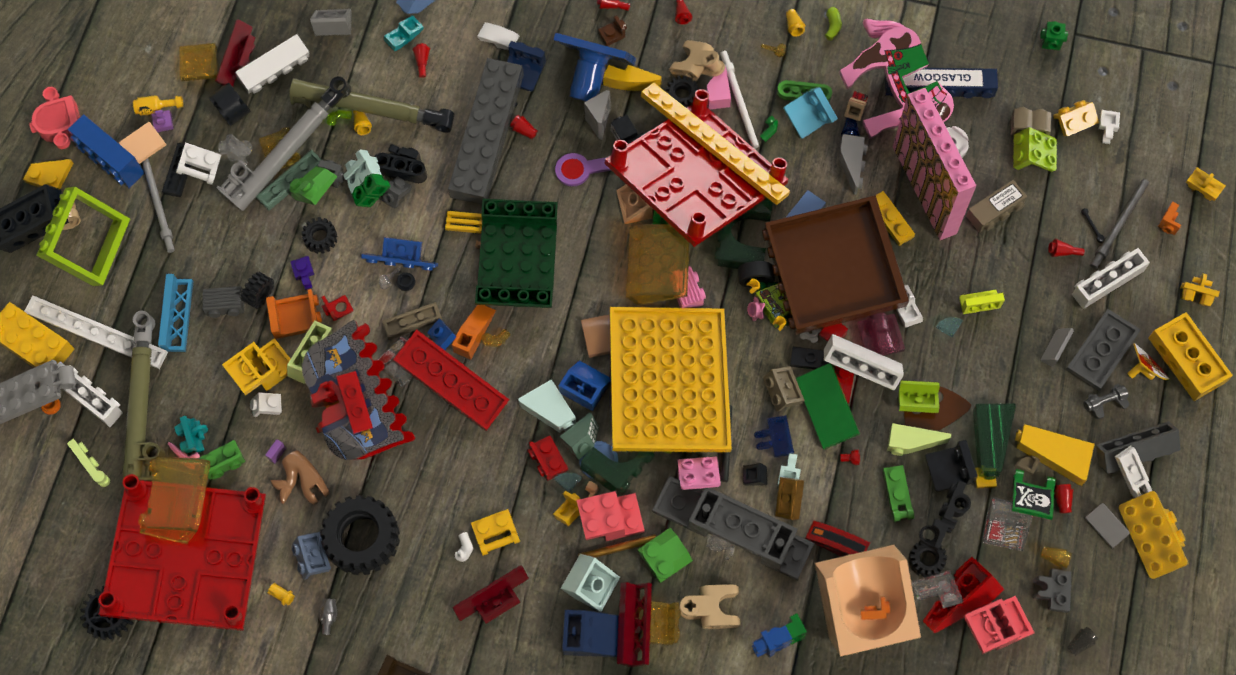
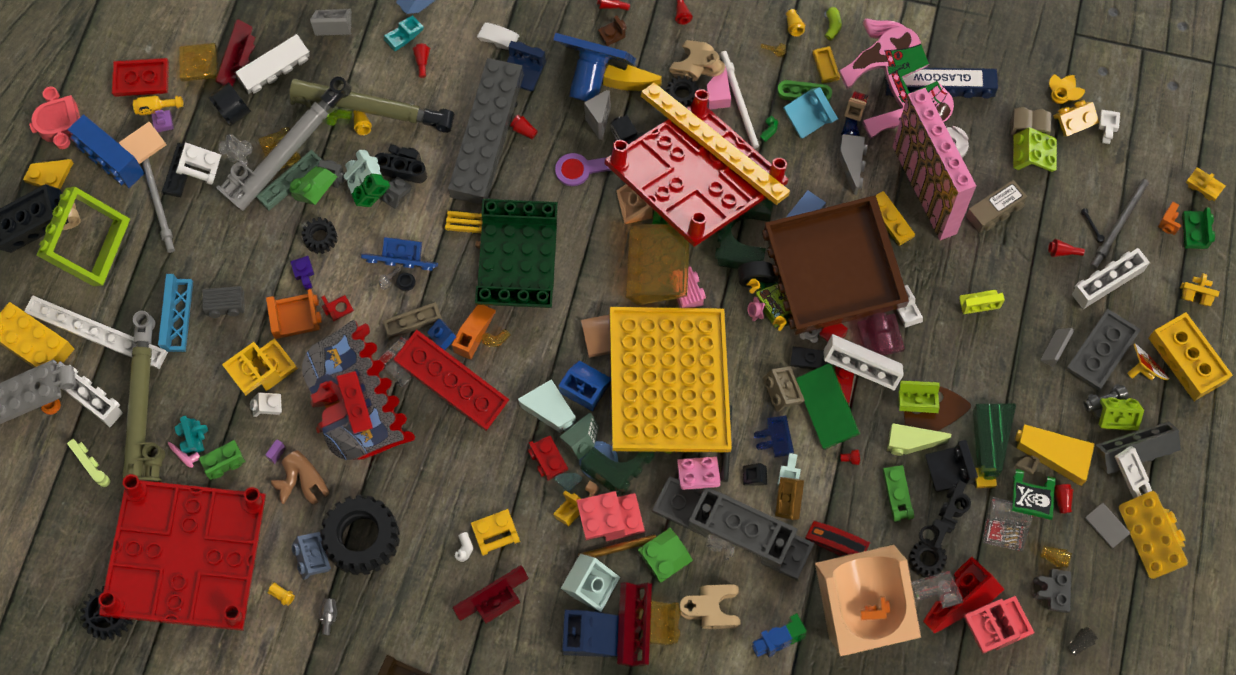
clear yellow windscreen [138,457,210,544] -> none
black tyre [241,272,274,309] -> none
yellowish green brick [287,320,332,384] -> none
clear light blue tile [936,317,963,338] -> none
green brick [1040,21,1068,51] -> none
none -> red plate [112,58,169,97]
none -> yellow tile [812,46,840,84]
none -> yellow plate [1049,74,1085,104]
none -> lime bracket [1099,397,1144,430]
none -> green bracket [1182,207,1215,249]

